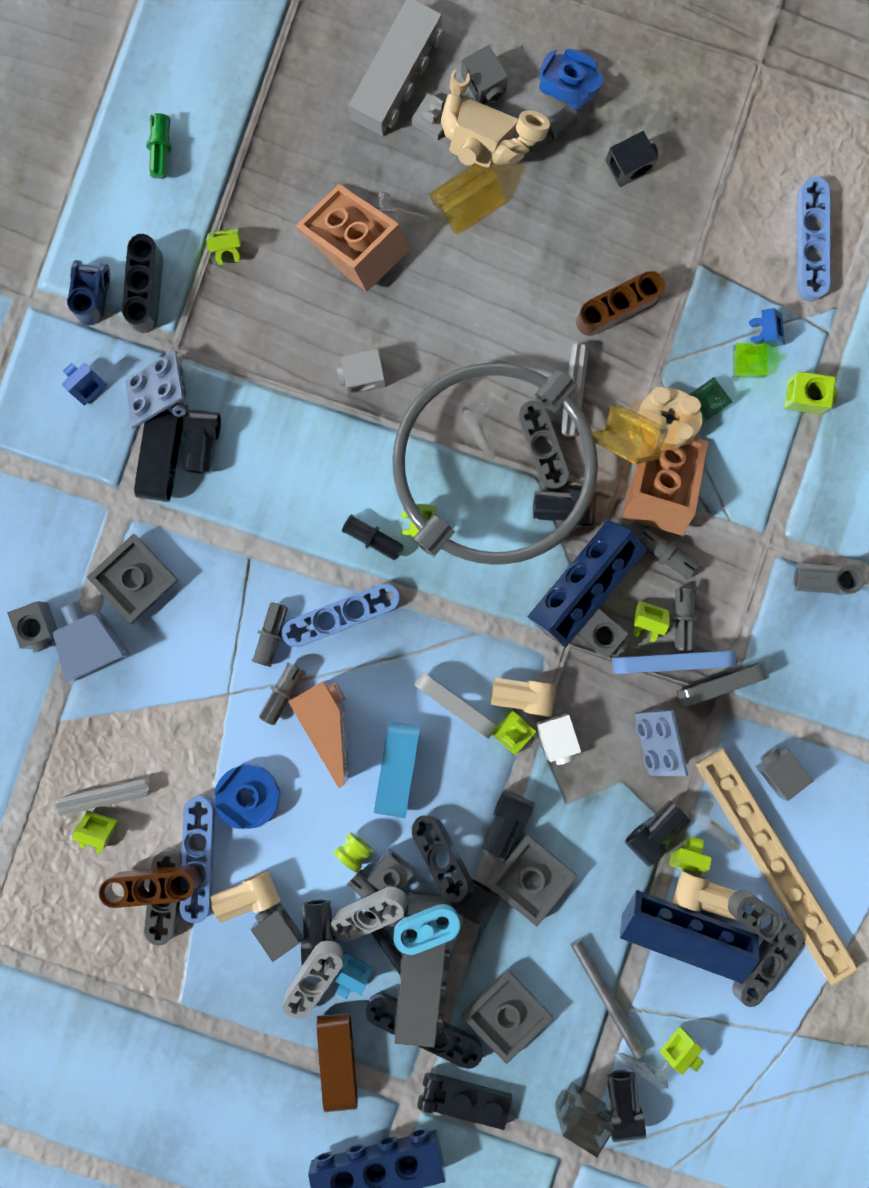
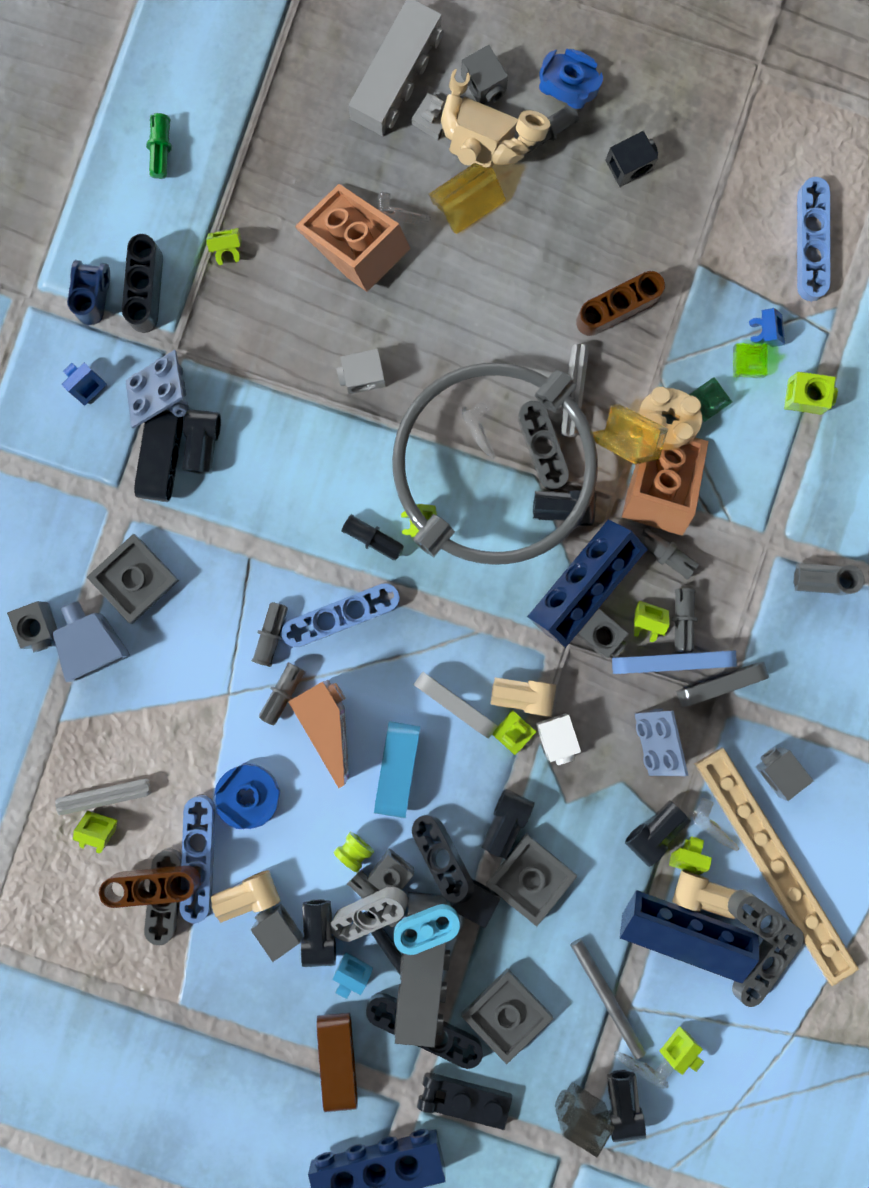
light grey beam [283,941,343,1018] -> none

